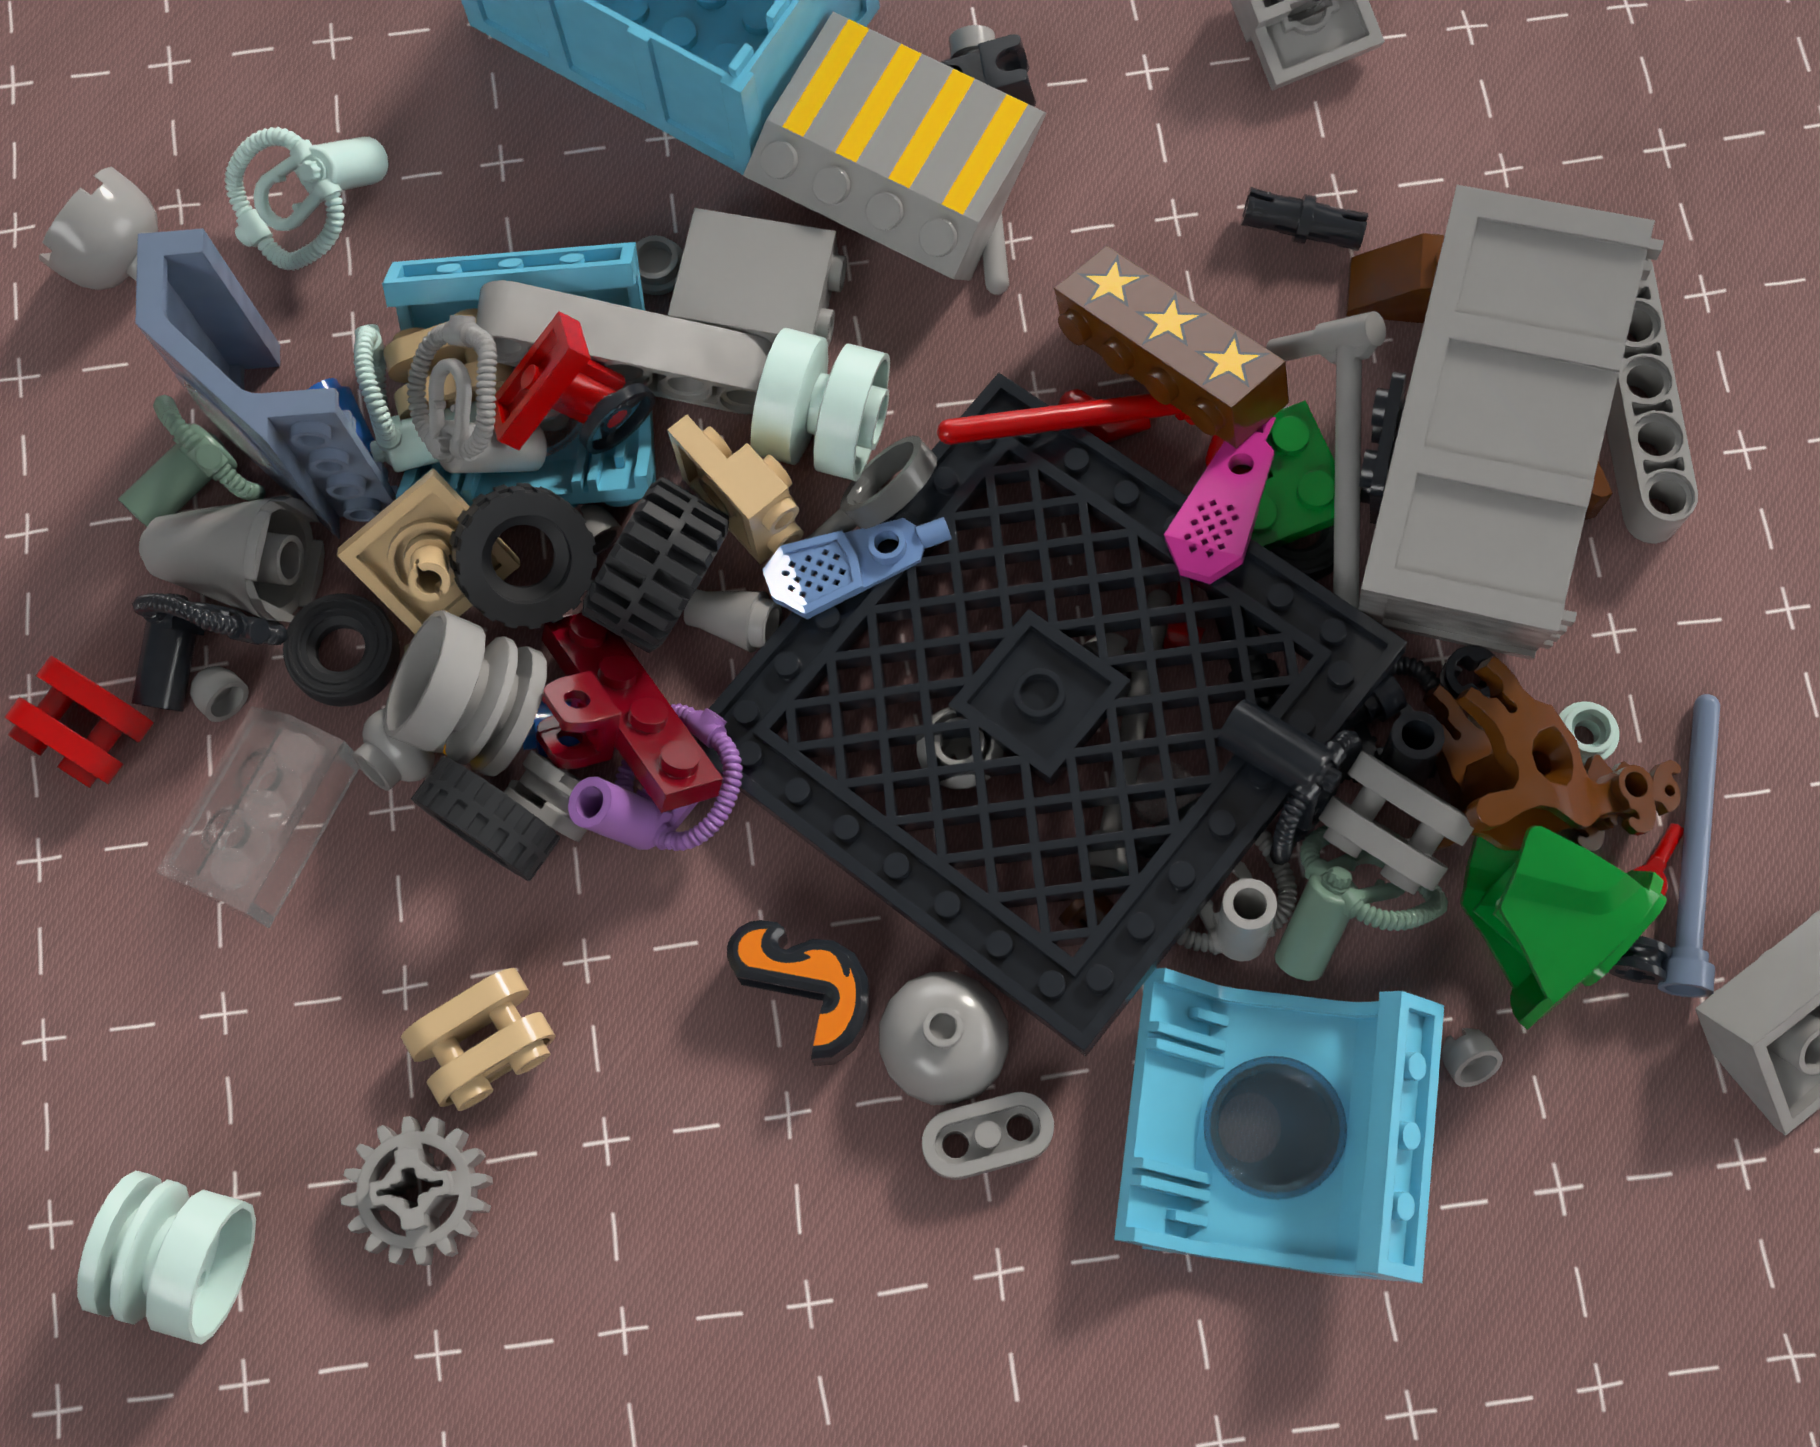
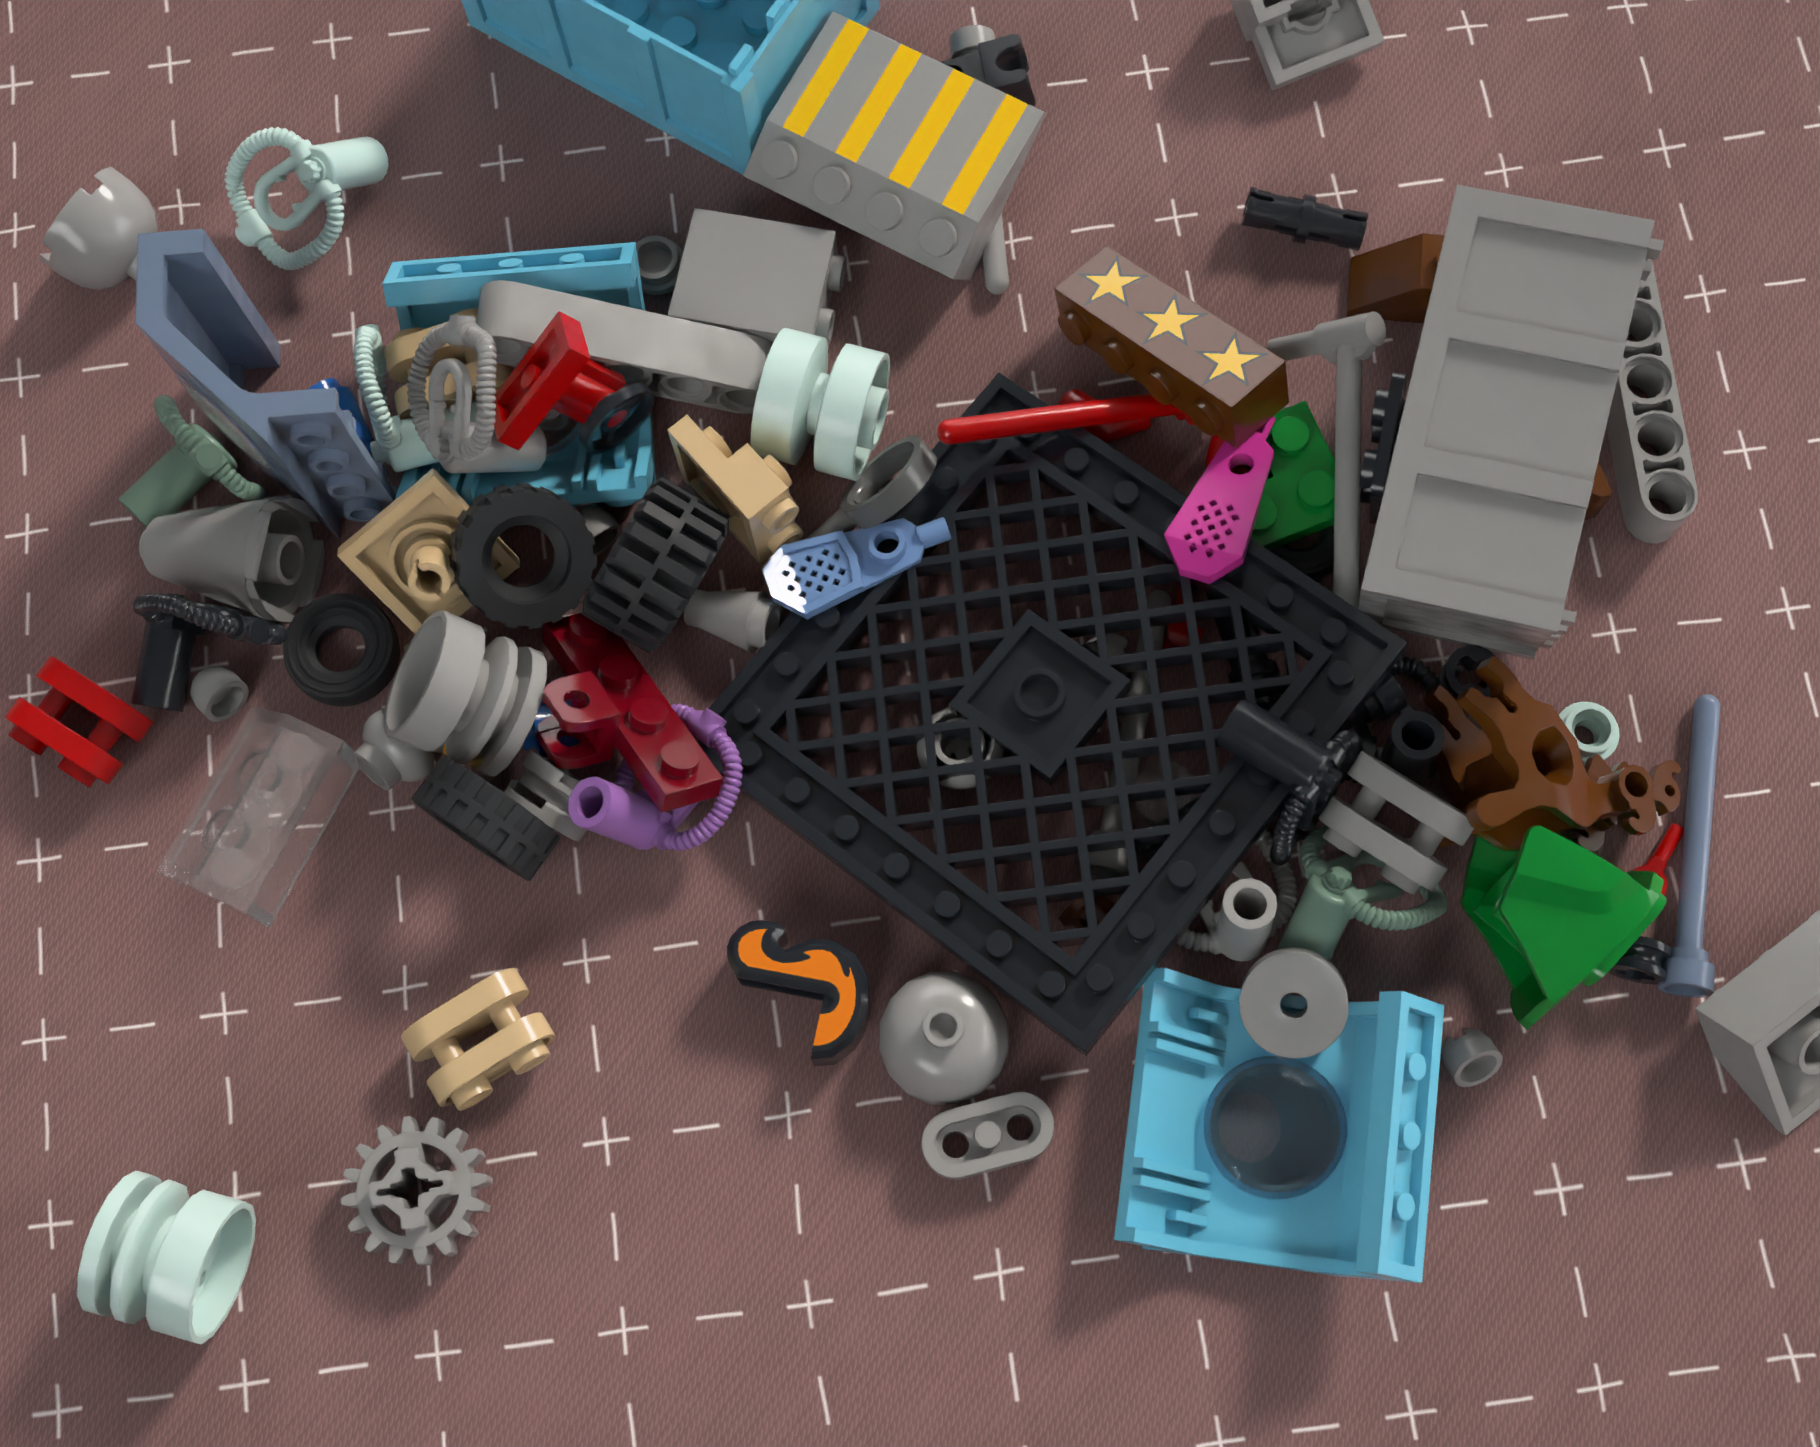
none -> light grey piece [1239,947,1349,1058]

